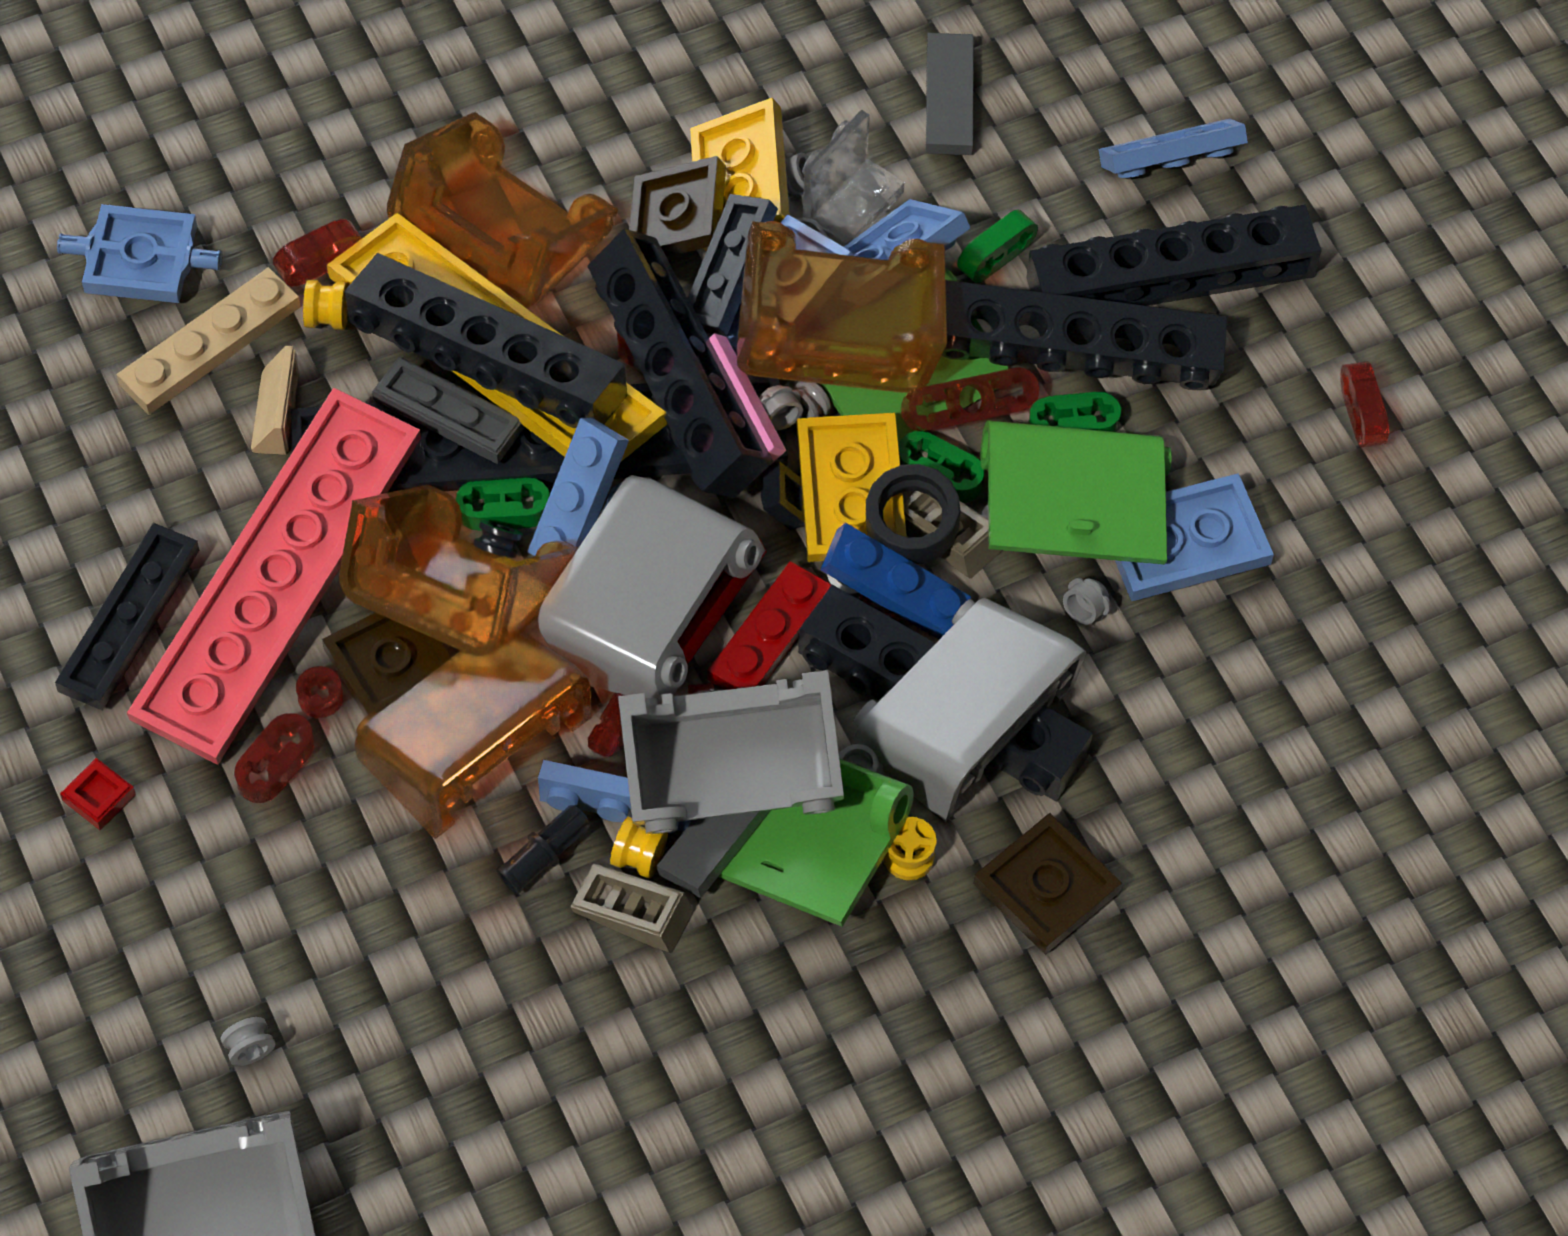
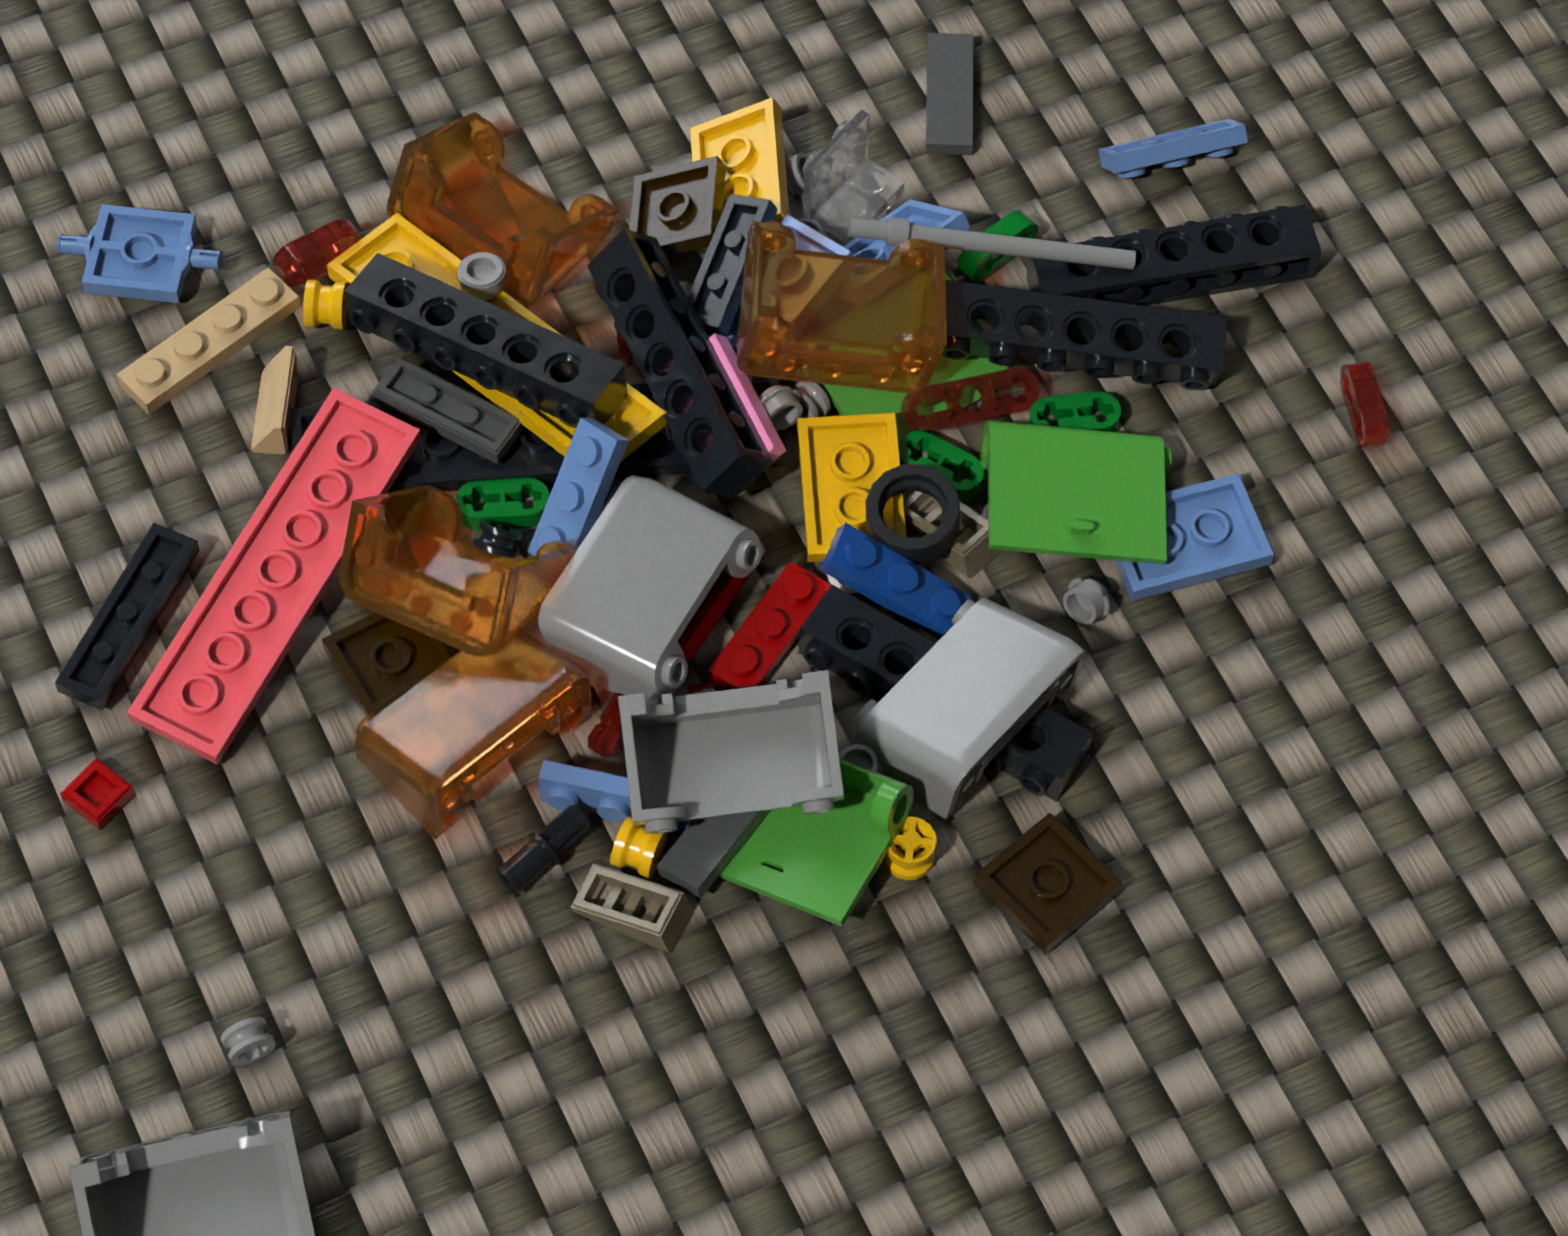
clear red beam [234,713,314,803] -> none
clear red bush [296,666,343,718] -> none
black plate [761,461,805,530] -> none
none -> light grey tile [457,252,507,300]
none -> light grey bar [848,217,1136,270]

